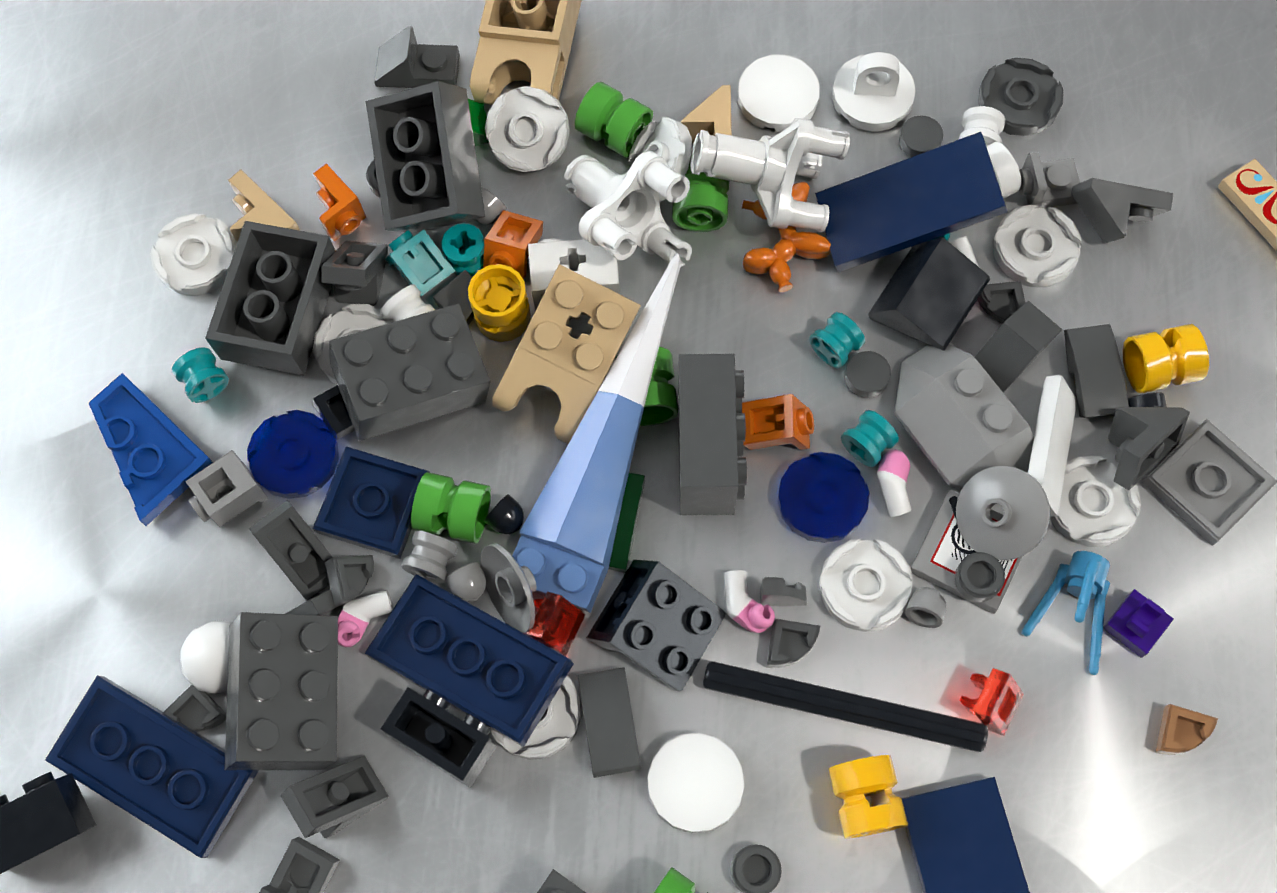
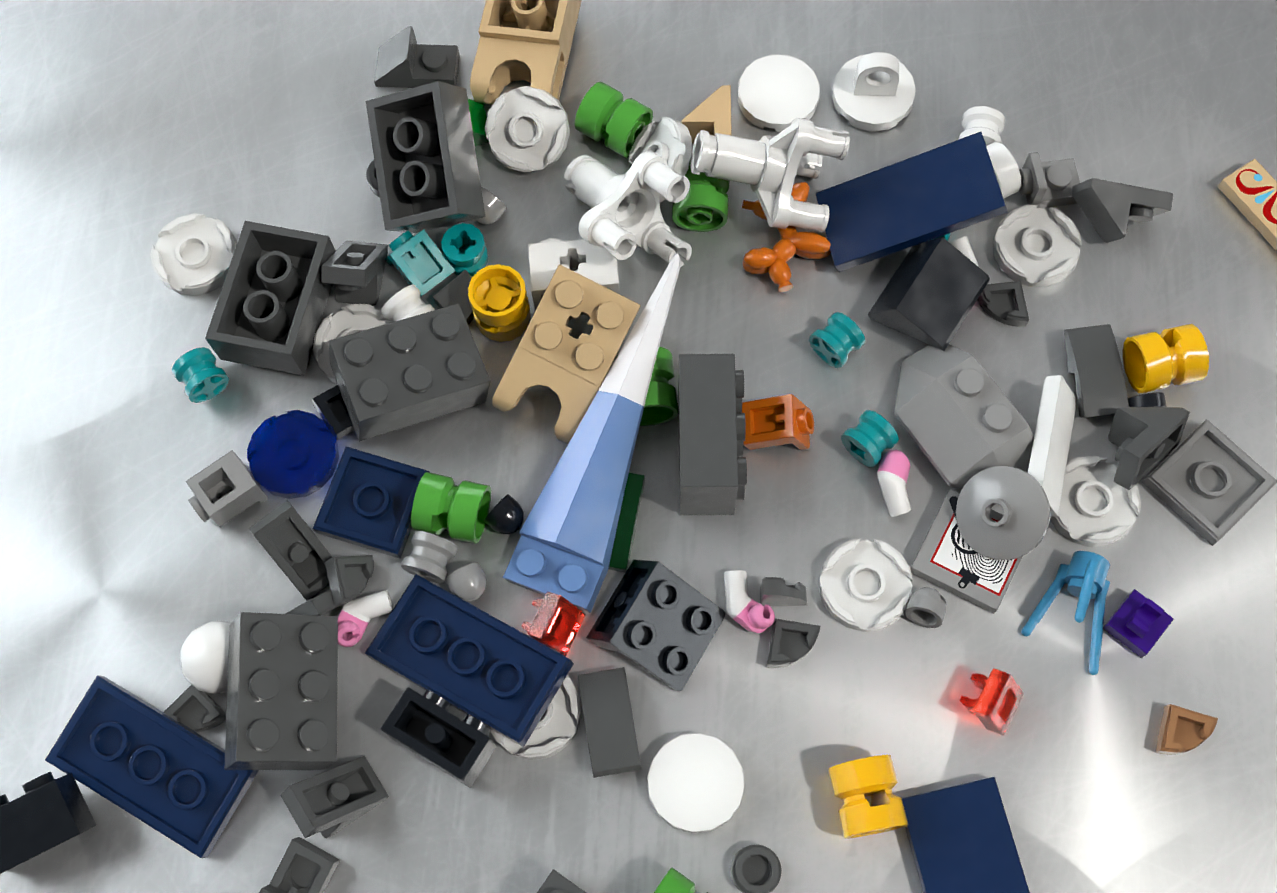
blue wing [88,373,213,526] -> none
tan slope [228,170,300,242] -> none
orange bracket [313,163,366,241] -> none
light grey dish [480,543,537,633] -> none
orange bracket [483,210,543,280] -> none
black axle [703,661,988,752] -> none
clear blue tile [777,452,870,543] -> none
dark grey tile [845,351,891,398] -> none
dark grey tile [899,116,943,157] -> none
dark grey tile [955,552,1005,602] -> none
dark grey slope [975,301,1062,393] -> none
dark grey tile [978,57,1063,136] -> none

